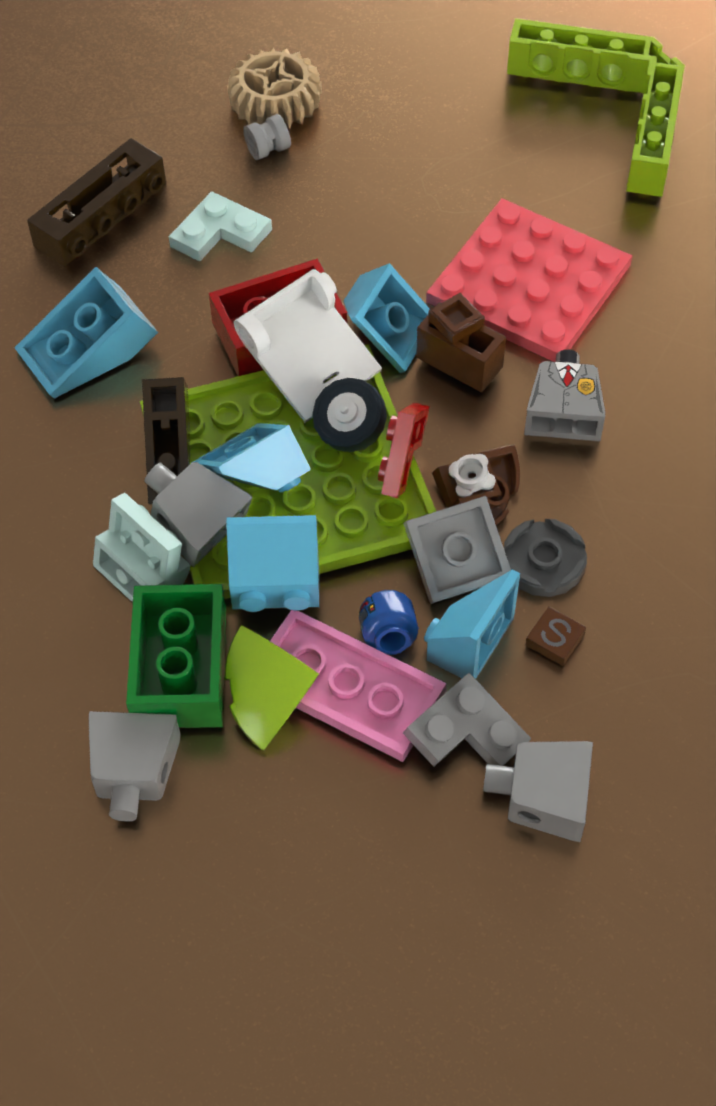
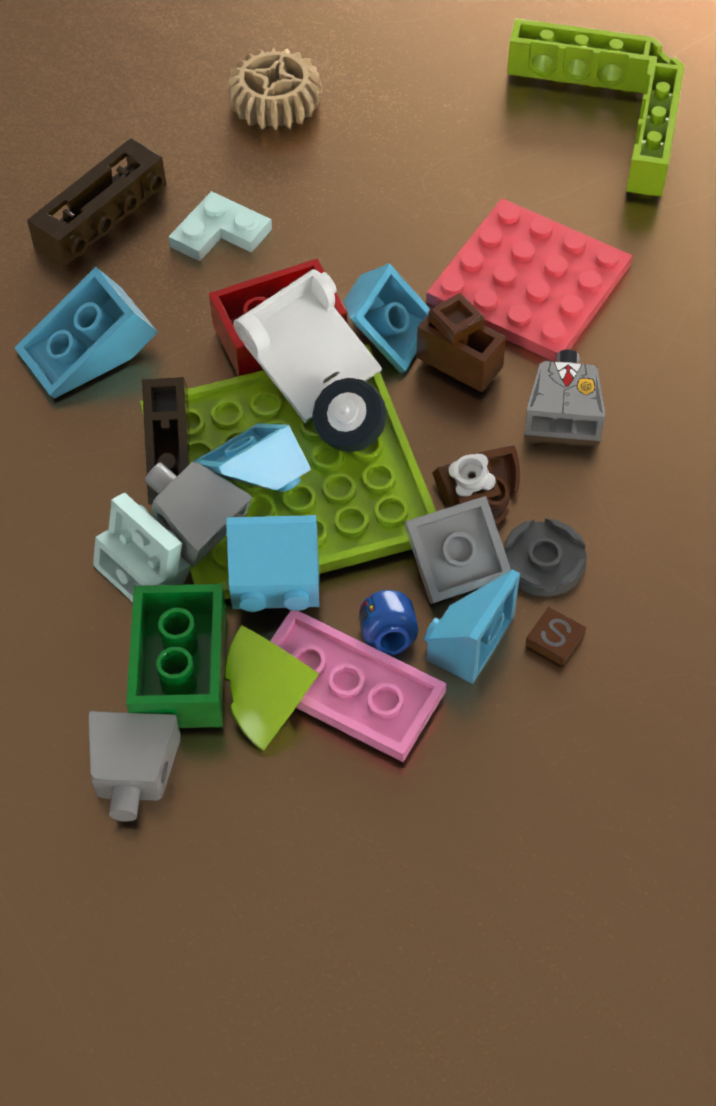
light grey wheel [243,114,291,160] -> none
plate [378,403,430,498] -> none
light grey plate [403,673,531,767] -> none
light grey torso [483,741,593,842] -> none

